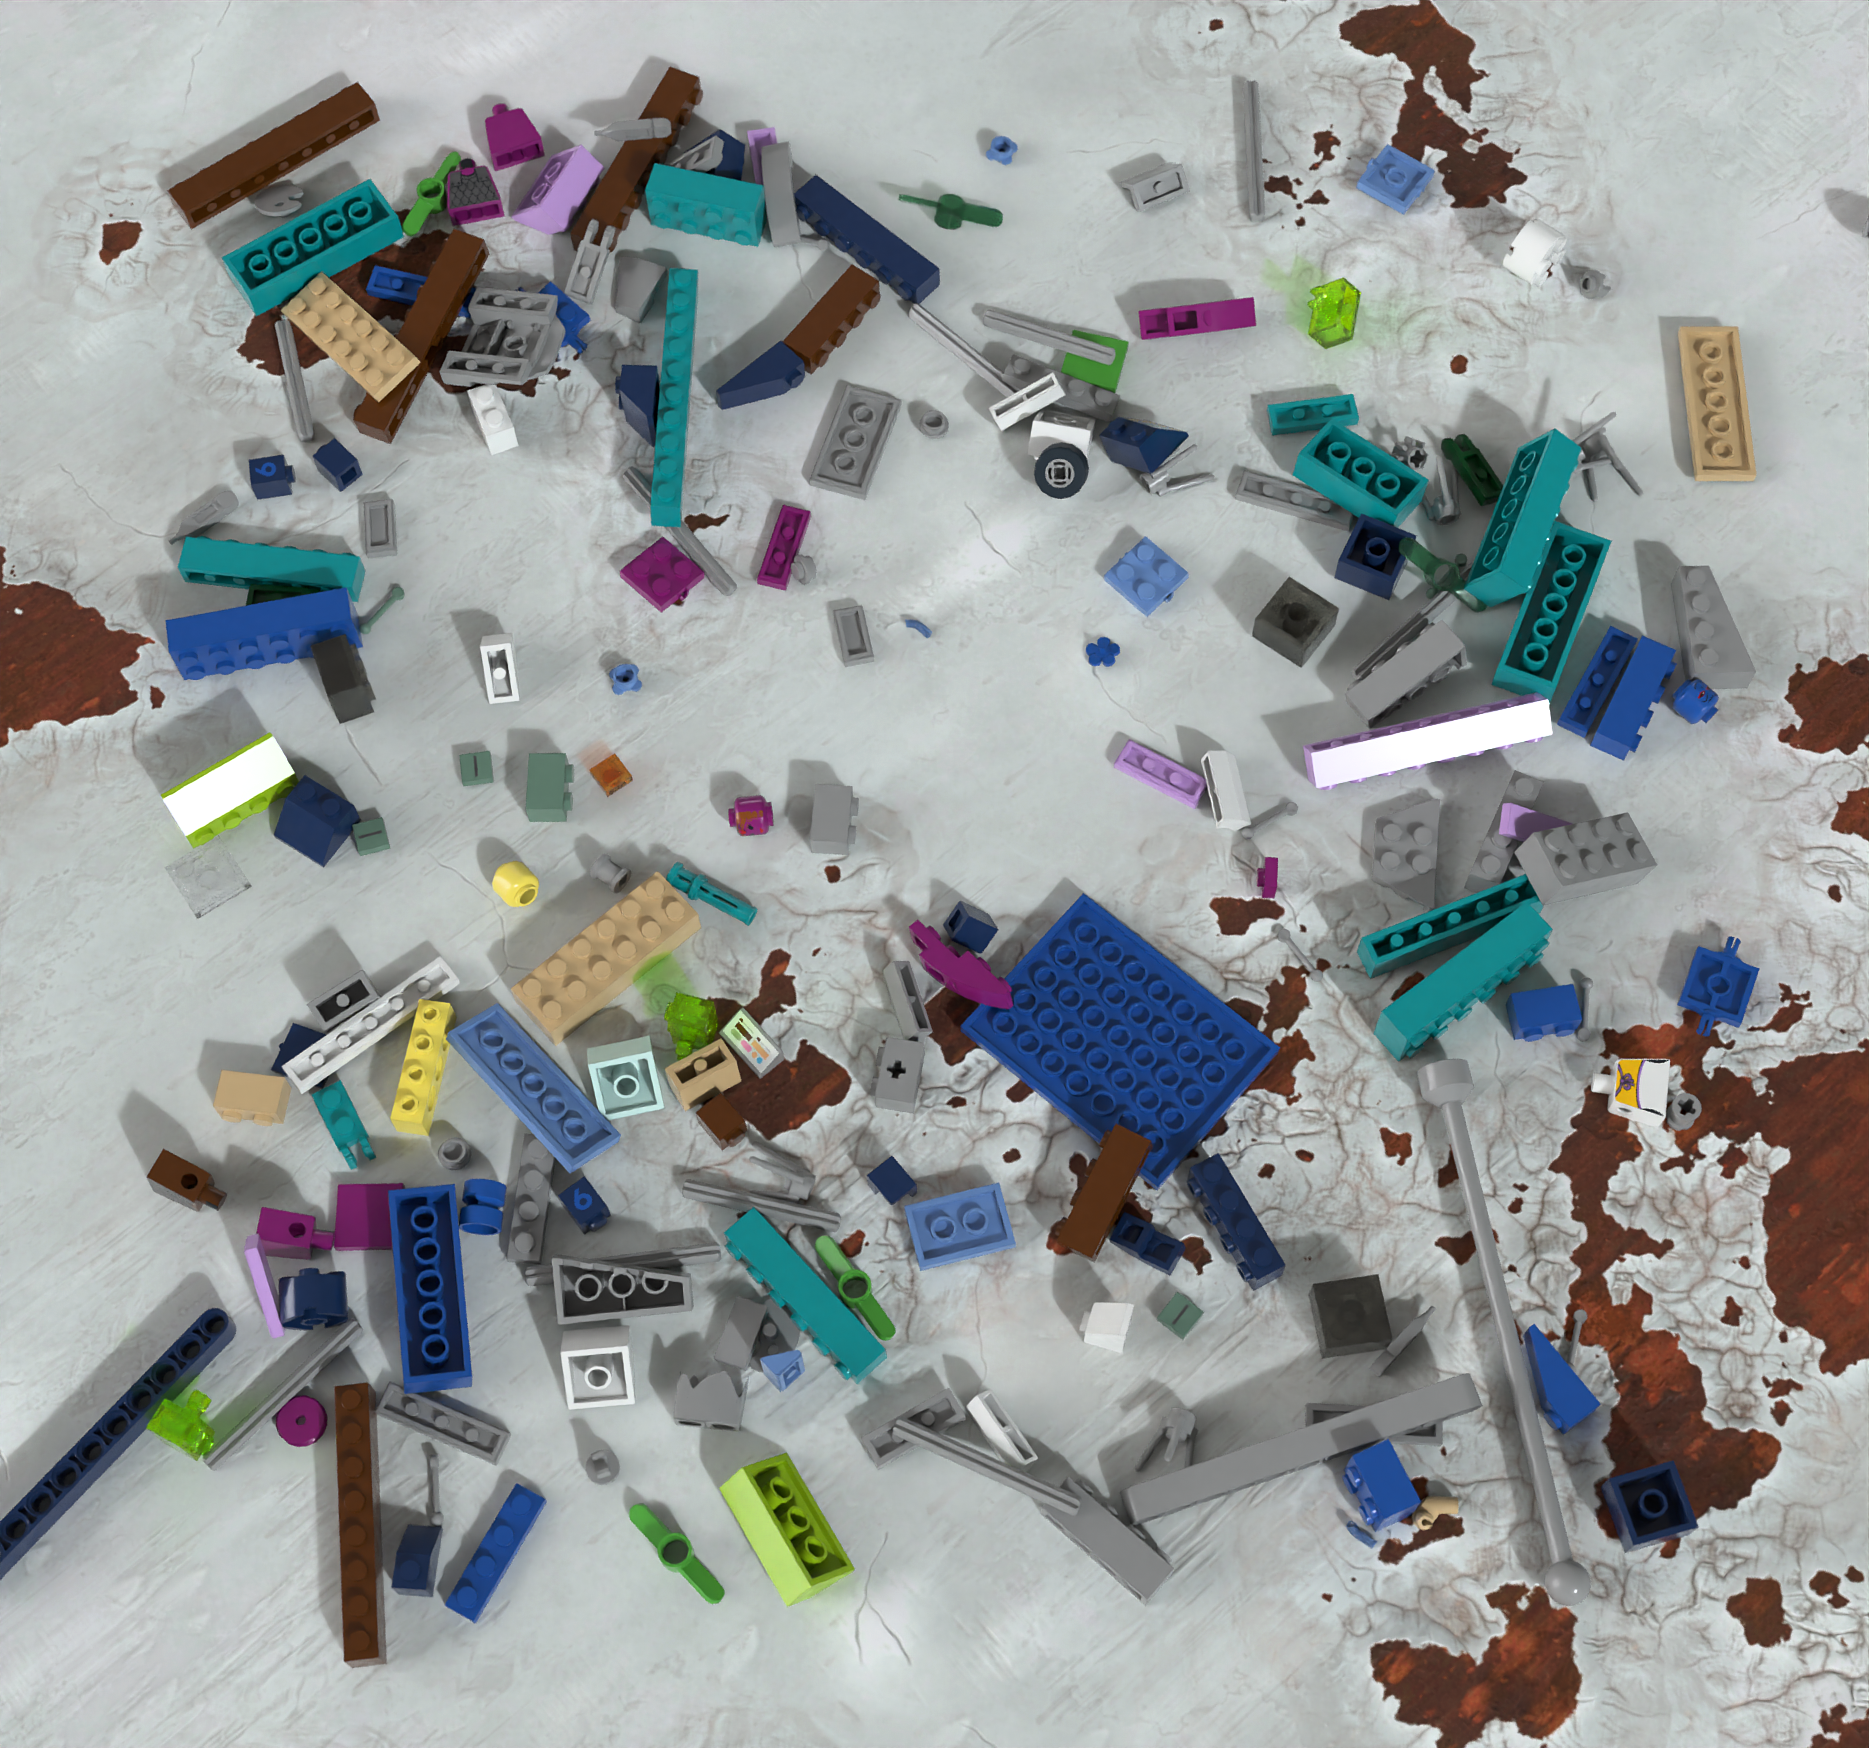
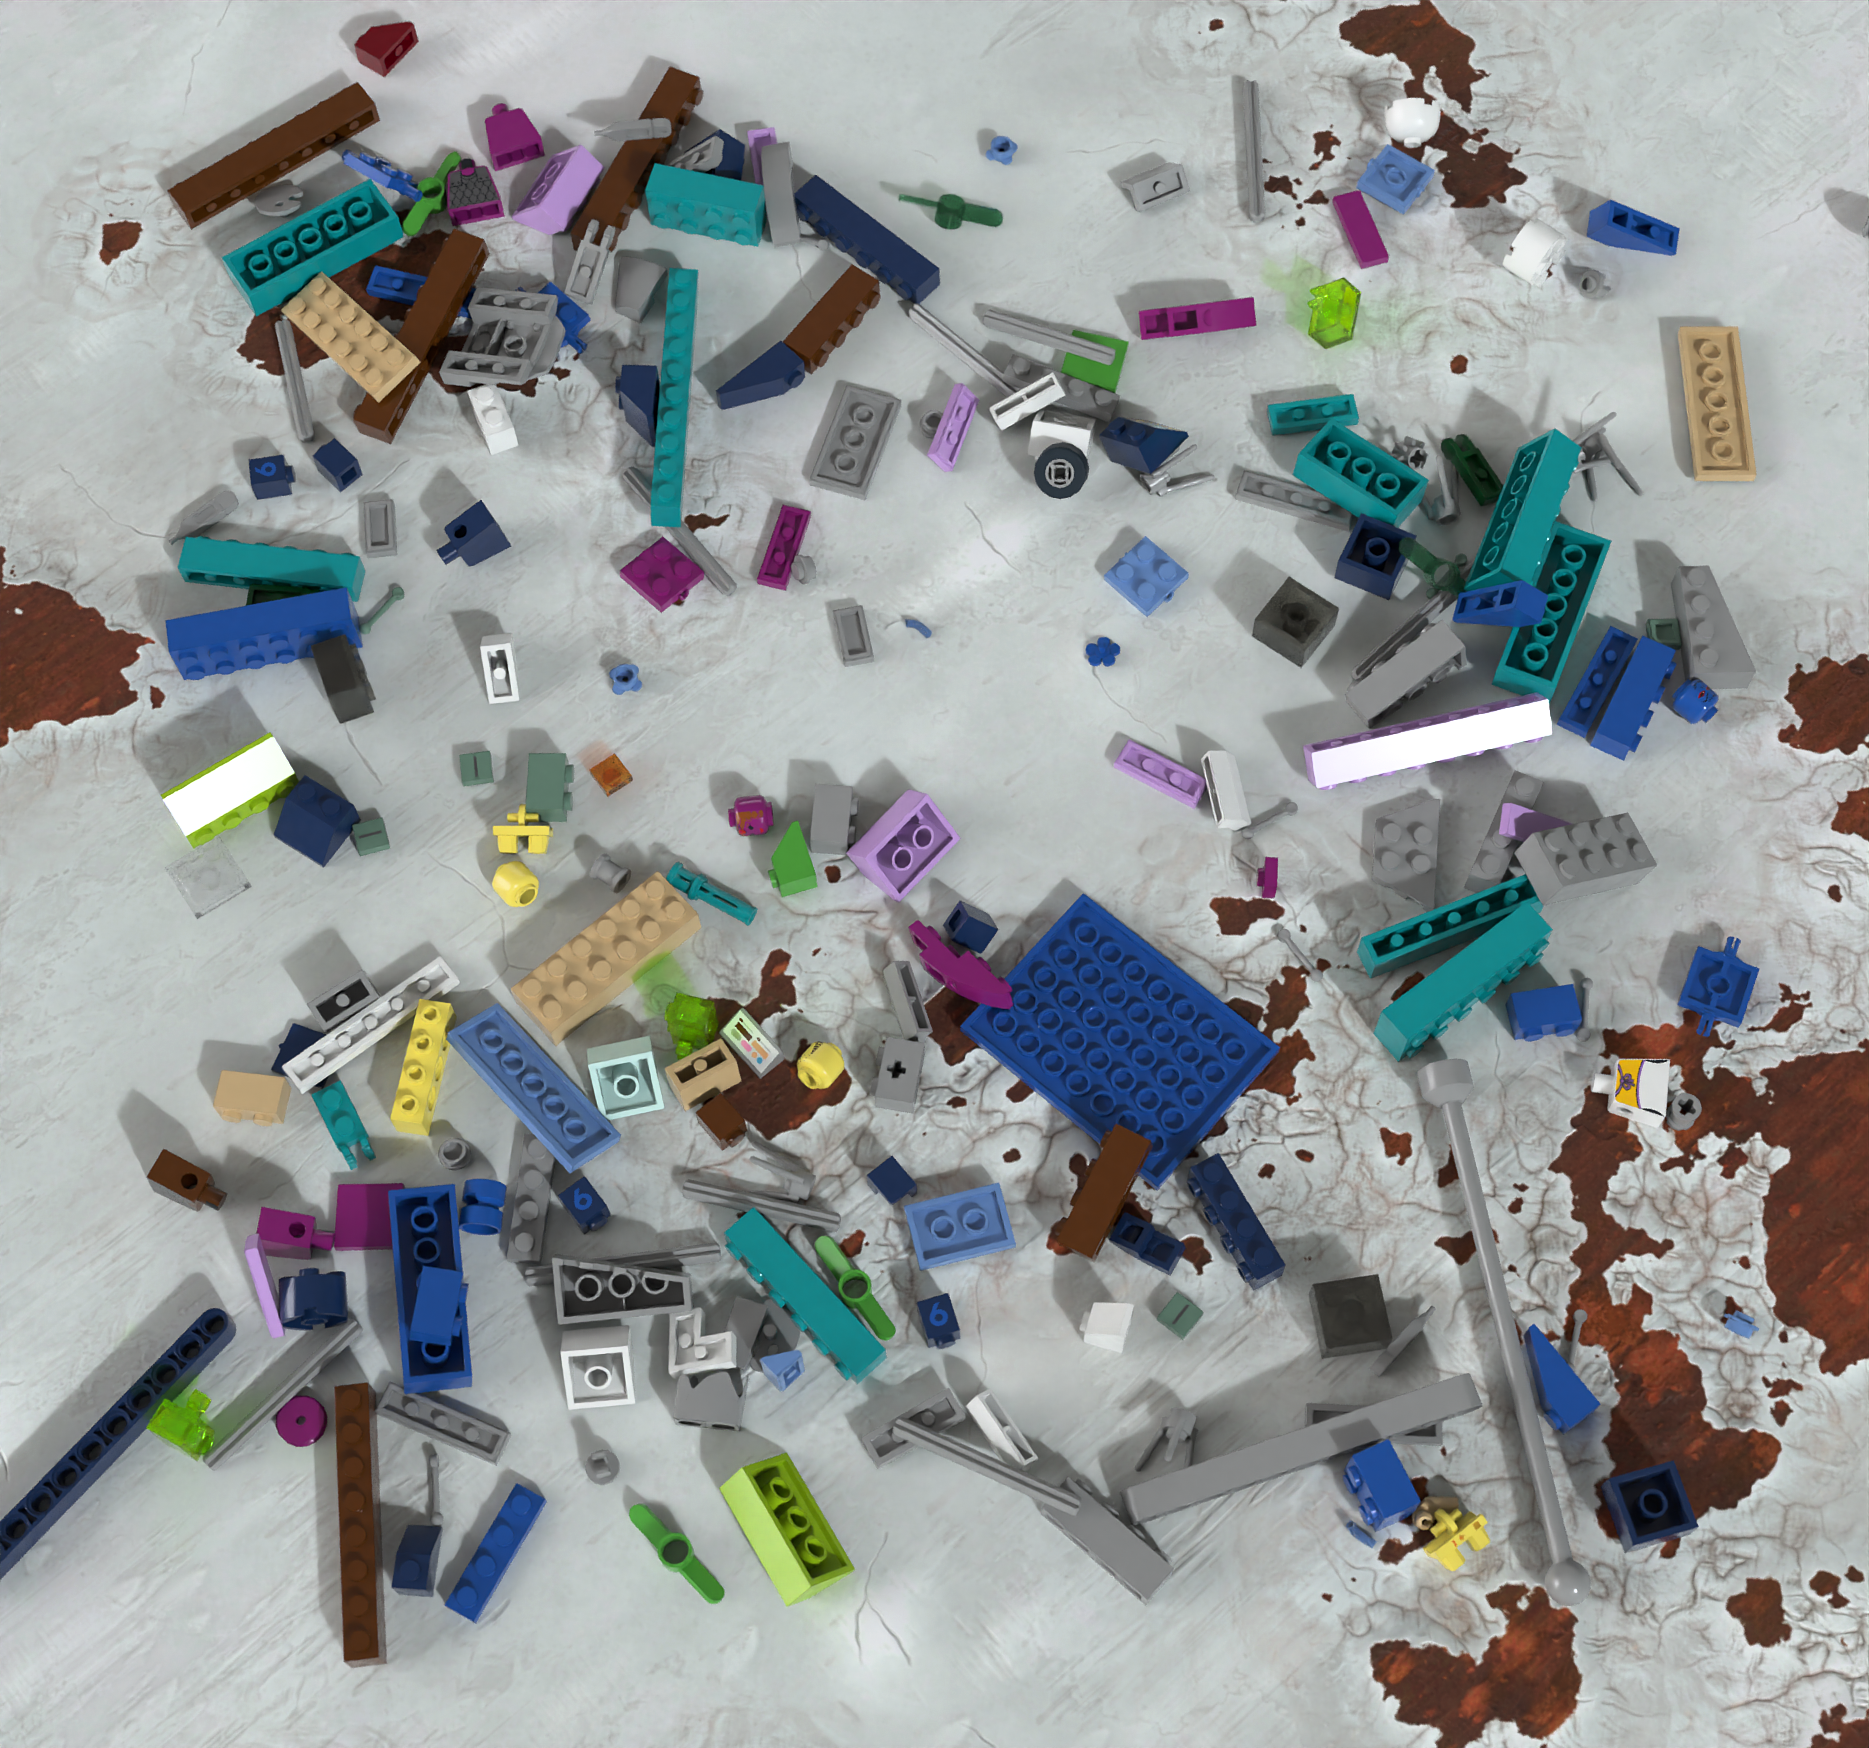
none -> blue plate [342,149,423,202]
none -> dark red slope [354,21,419,78]
none -> blue brick [410,1266,469,1346]
none -> dark blue torso [436,500,511,567]
none -> light yellow hips [493,804,553,854]
none -> white plate [668,1307,736,1379]
none -> bright green slope [768,821,818,897]
none -> light yellow head [797,1041,845,1089]
none -> lavender slope [846,789,961,902]
none -> dark blue brick [916,1293,960,1349]
none -> lavender tile [927,383,979,472]
none -> magenta tile [1332,190,1389,269]
none -> white cylinder [1385,98,1440,148]
none -> light yellow hips [1423,1508,1490,1571]
none -> blue slope [1452,580,1548,627]
none -> blue slope [1586,200,1680,256]
none -> sand green tile [1646,618,1682,650]
none -> medium blue plate [1724,1311,1759,1339]

